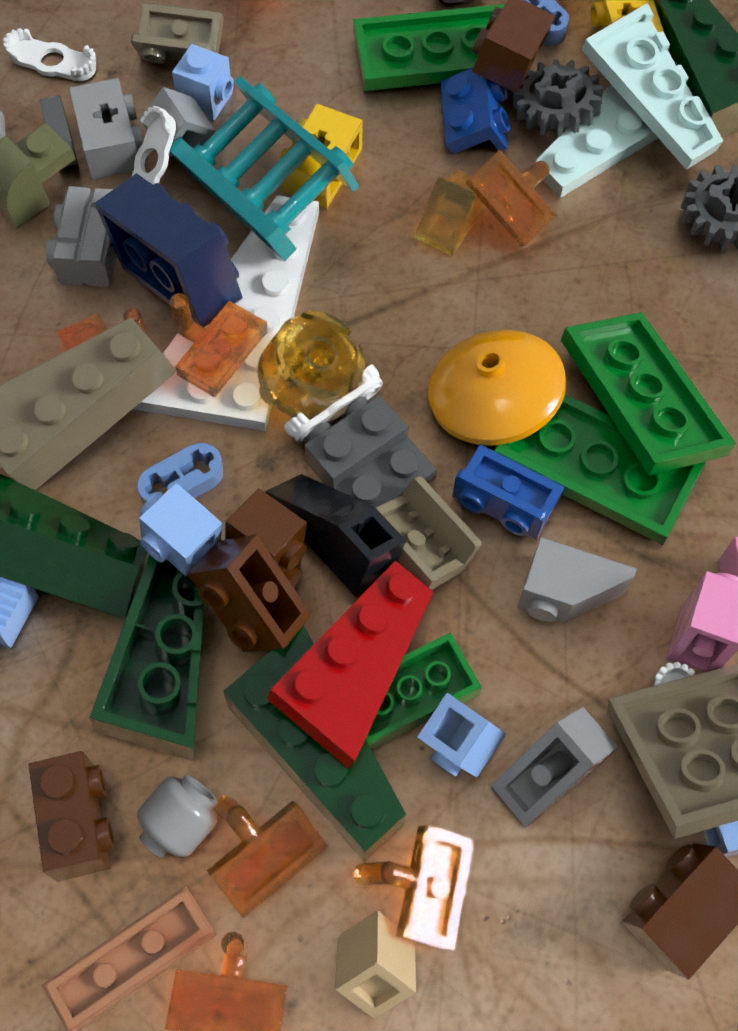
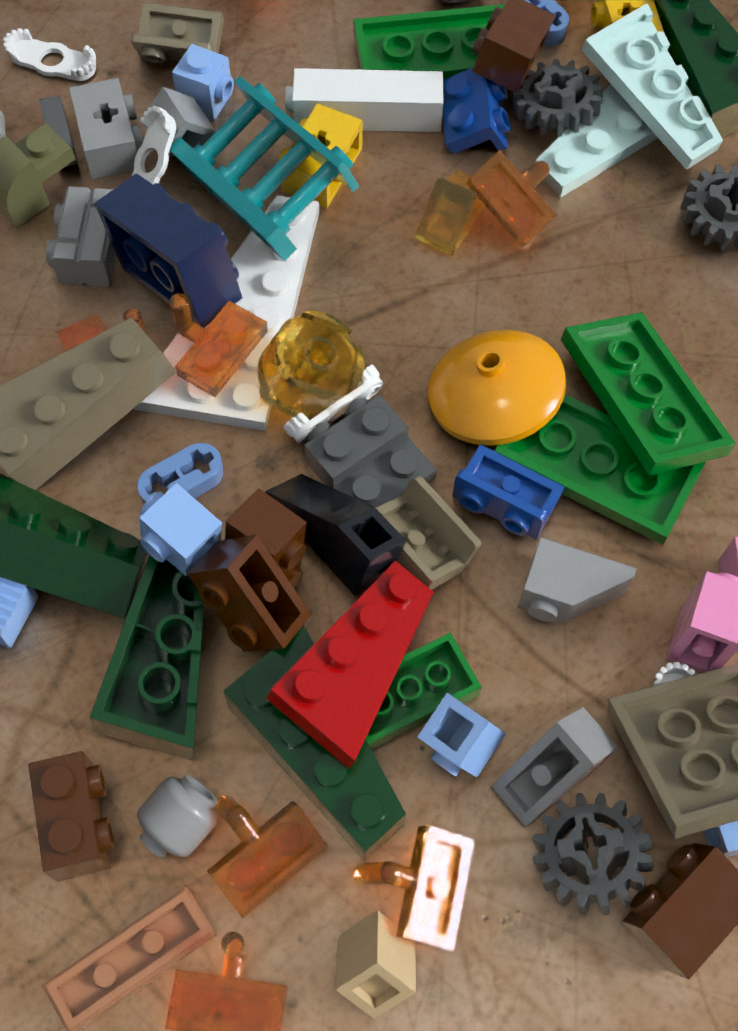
none -> white brick [285,68,443,132]
none -> dark grey gear [533,793,653,915]

